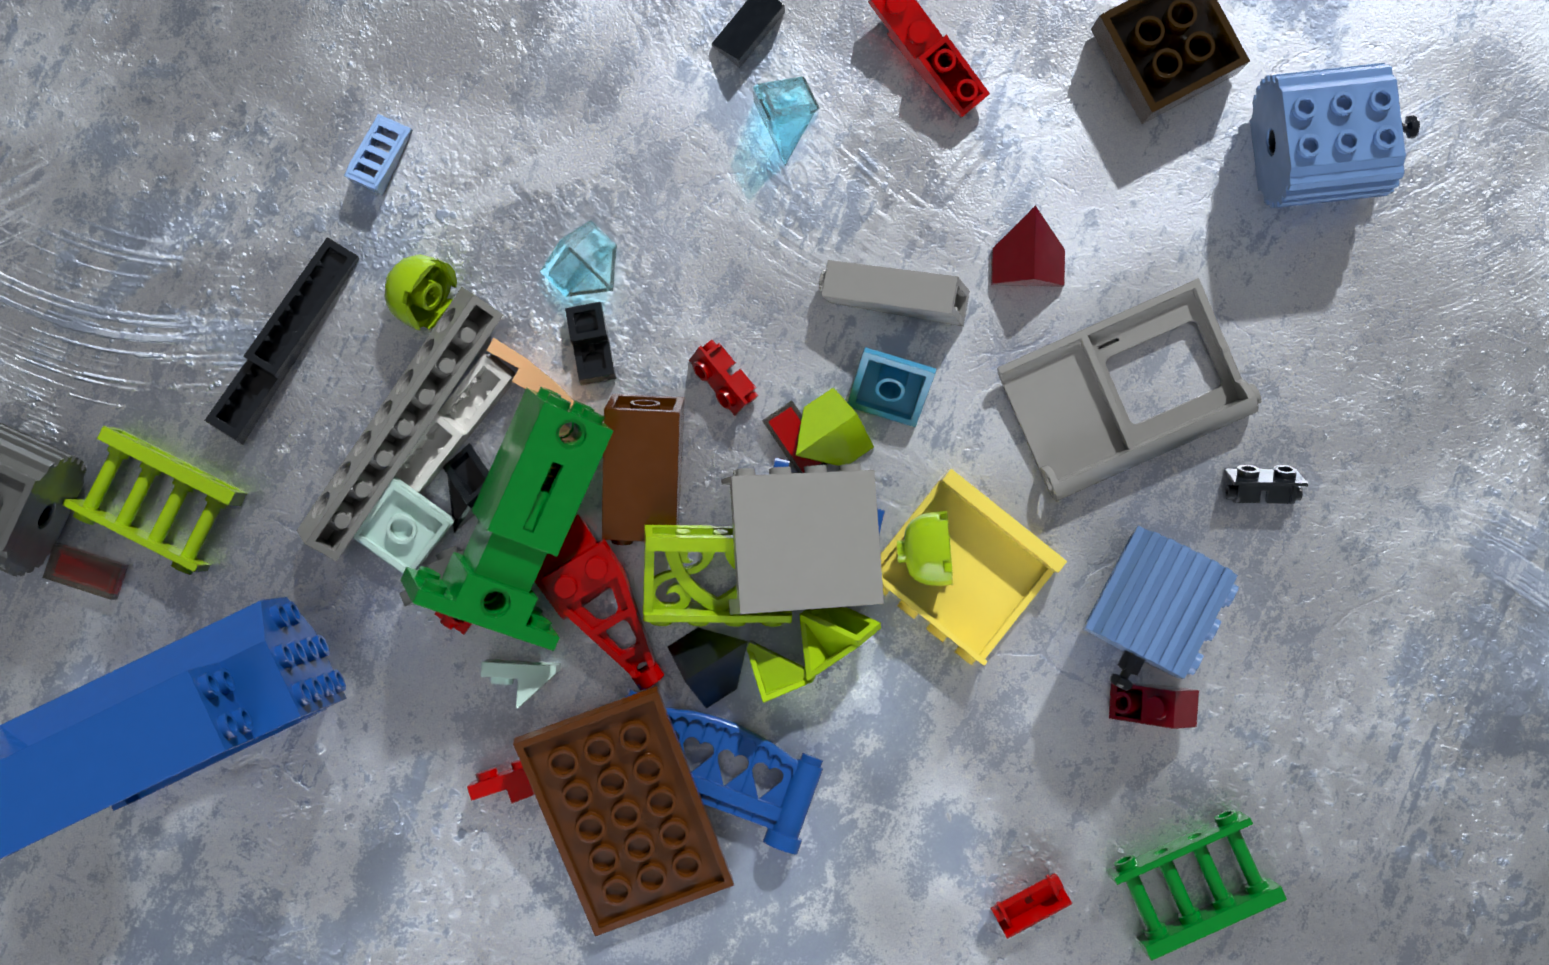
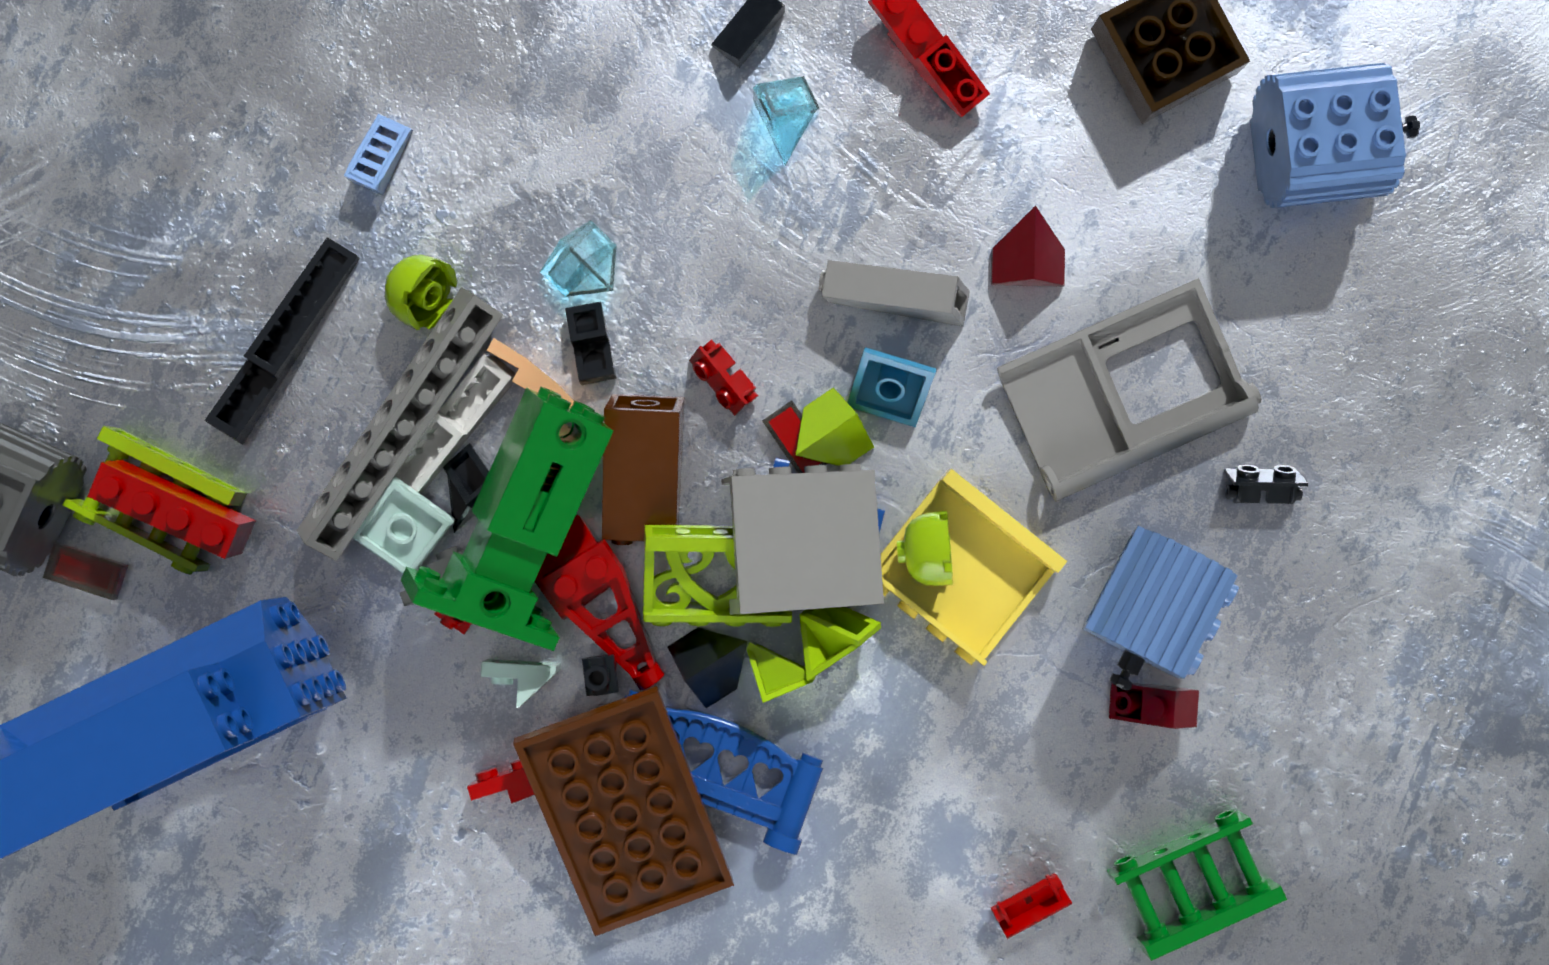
none -> red brick [87,460,256,559]
none -> black axle [582,654,619,696]

